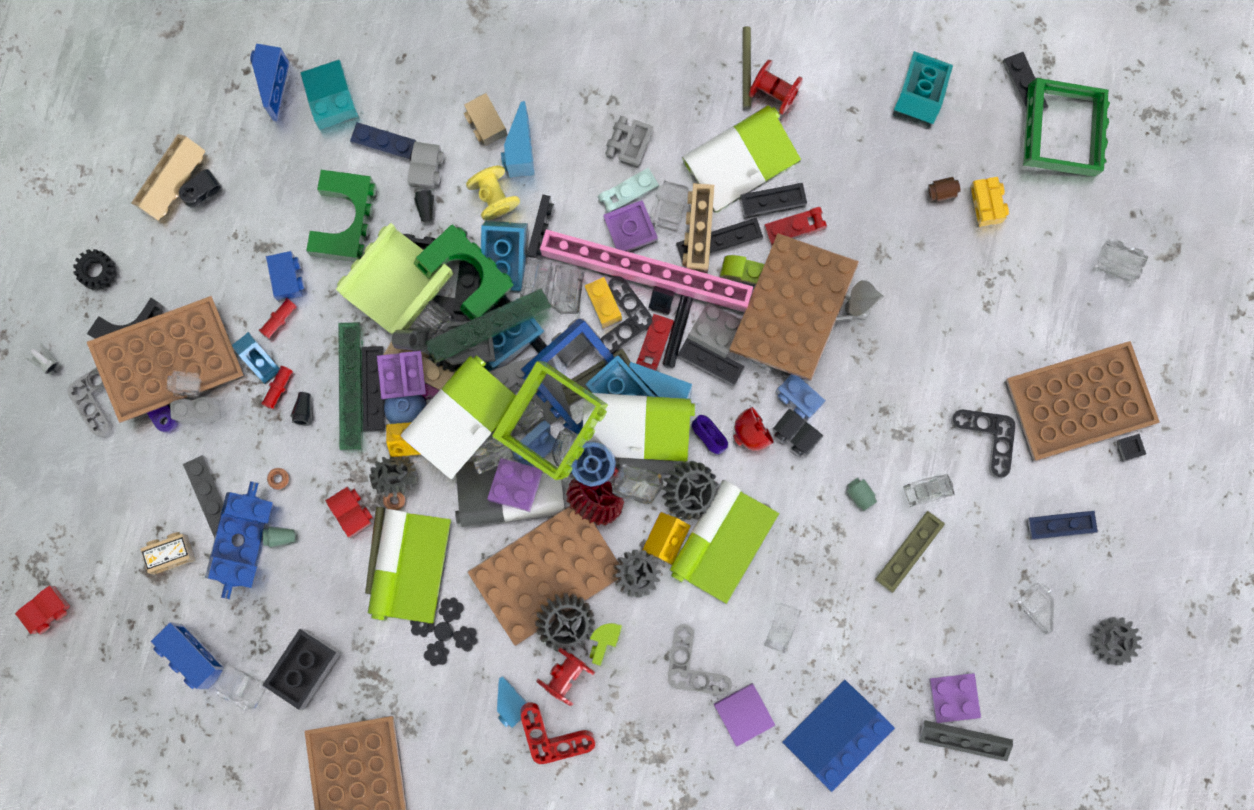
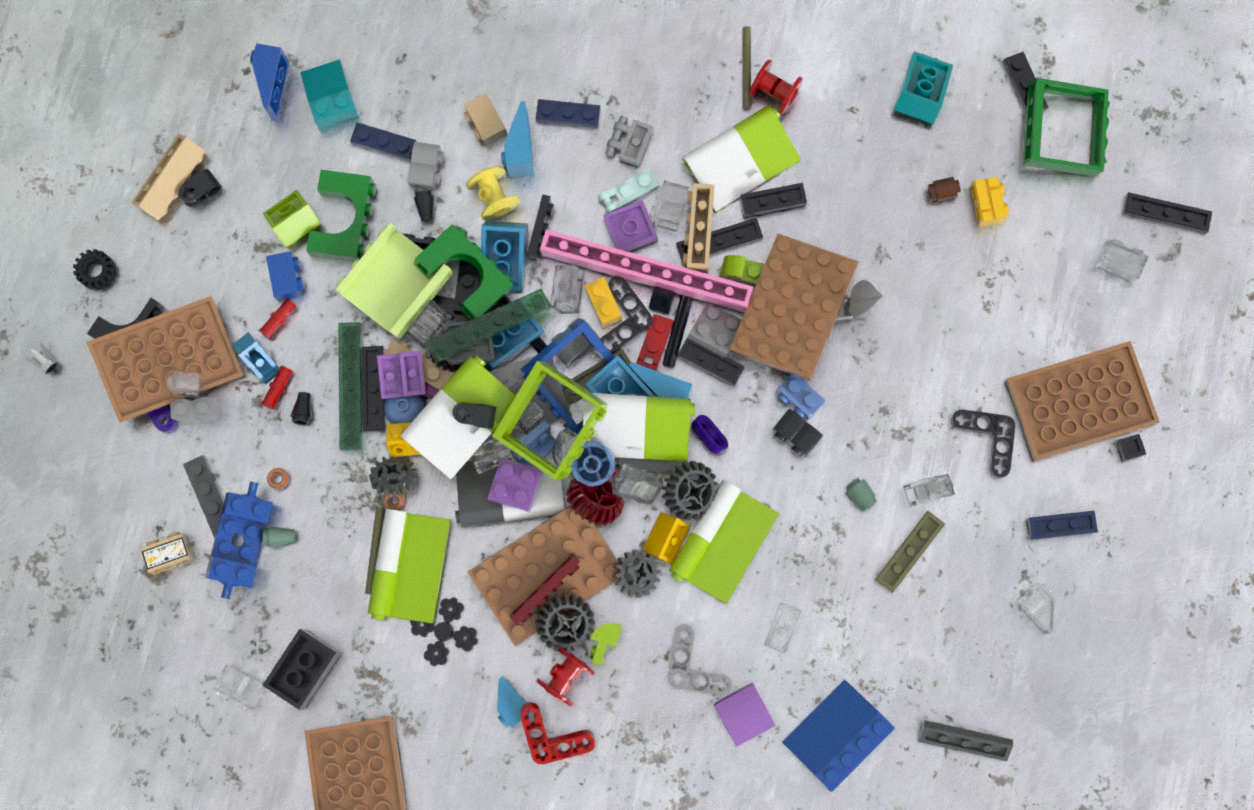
red brick [15,586,70,635] -> none
light grey beam [67,367,112,437] -> none
blue brick [151,622,227,689] -> none
red brick [325,486,373,538] -> none
dark grey piece [392,327,431,350] -> none
clear brick [519,257,557,307] -> none
red cylinder [733,407,774,451] -> none
red plate [764,207,827,246] -> none
medium lavender plate [929,673,981,723] -> none
dark grey gear [1091,617,1142,665] -> none
none -> lime slope [262,190,321,248]
none -> black piece [452,402,497,429]
none -> dark red plate [509,553,580,625]
none -> dark blue plate [536,99,601,128]
none -> black tile [1123,192,1213,233]

